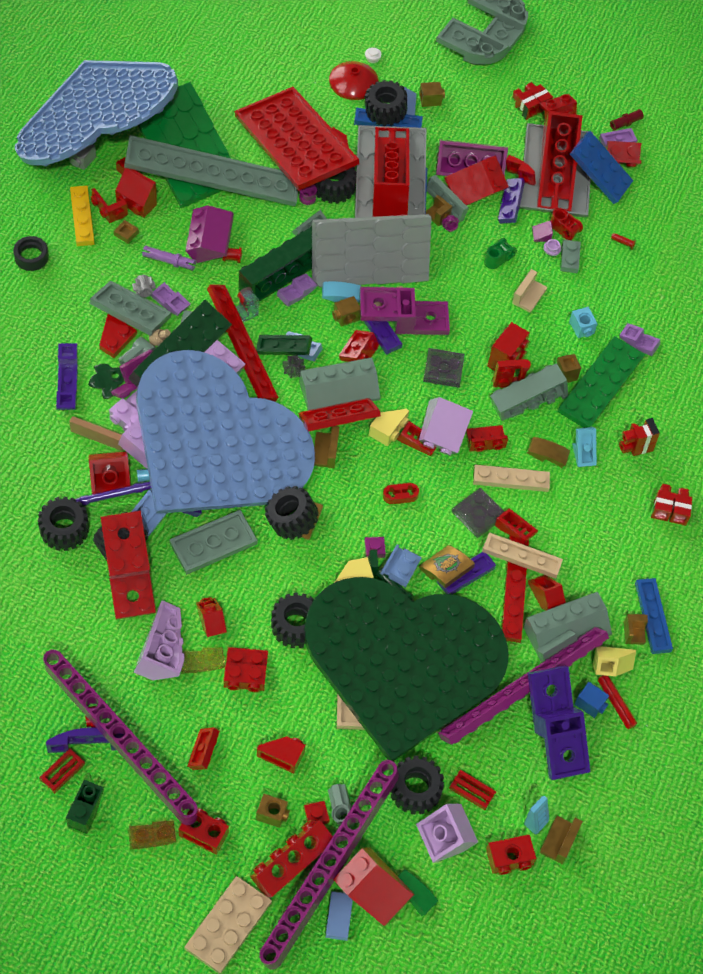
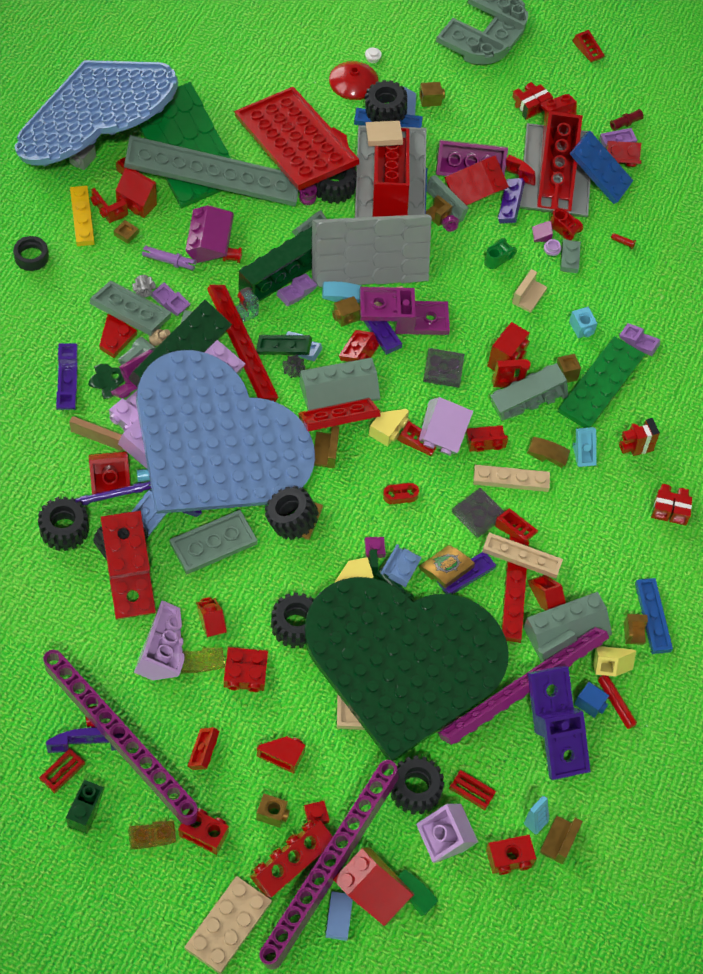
sand green piece [328,784,355,829] -> none
none -> tan tile [366,121,403,147]
none -> red slope [572,30,605,62]

